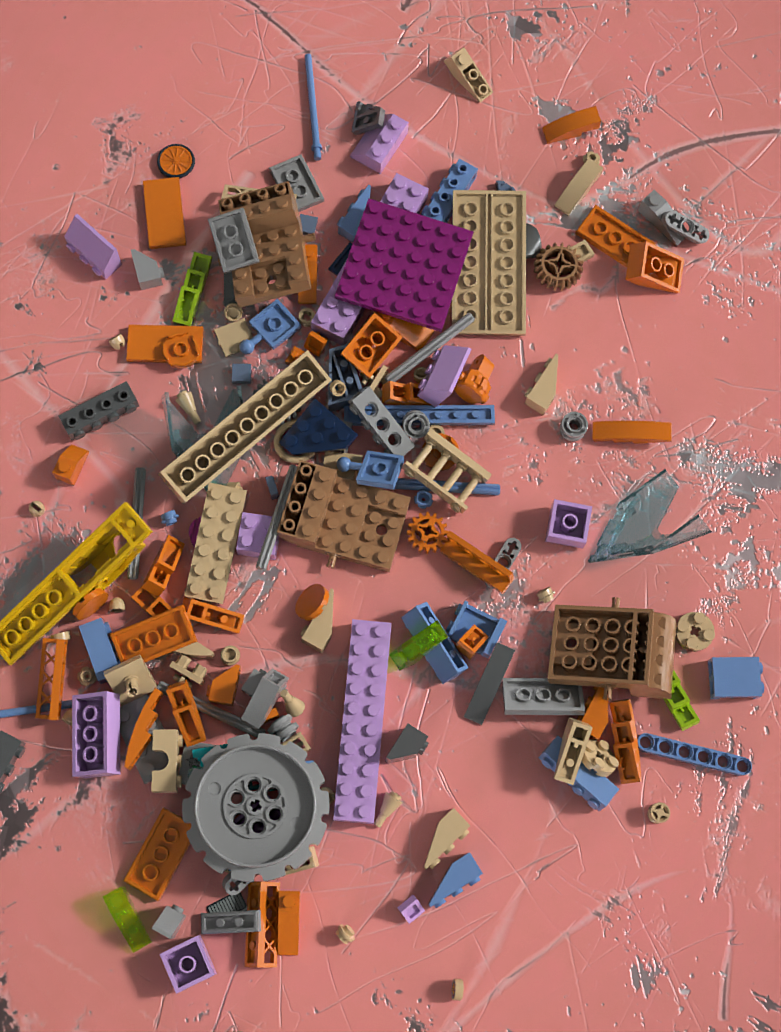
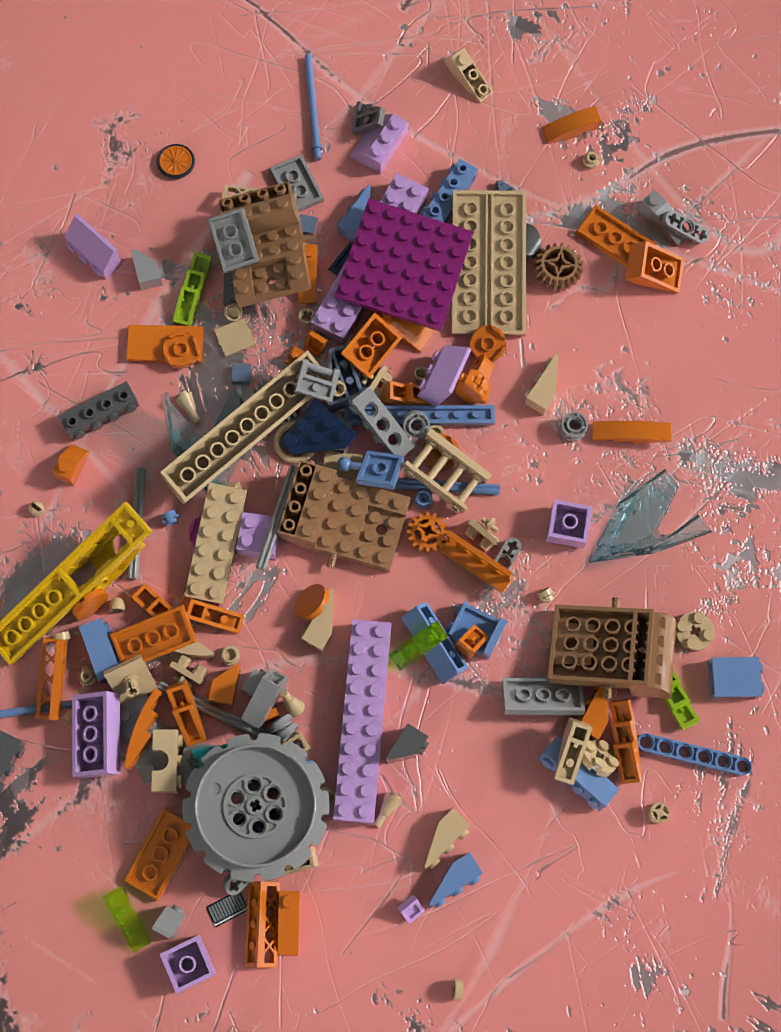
tan hinge [108,333,125,349] -> none
orange slope [141,534,185,597] -> none
orange tile [143,177,186,249] -> none
light grey tile [201,910,261,935] -> none
medium blue plate [239,299,302,354] -> none
sand blue tile [265,476,279,500] -> none
tan plate [336,924,355,944] -> none
light grey axle [385,313,475,382] -> none
dark grey slope [464,642,515,725] -> none
tan slope [554,158,603,216] -> none
tan plate [570,239,595,262] -> none
none -> light grey plate [294,358,340,403]
none -> tan hips [465,517,501,551]
none -> orange tile [469,325,506,362]

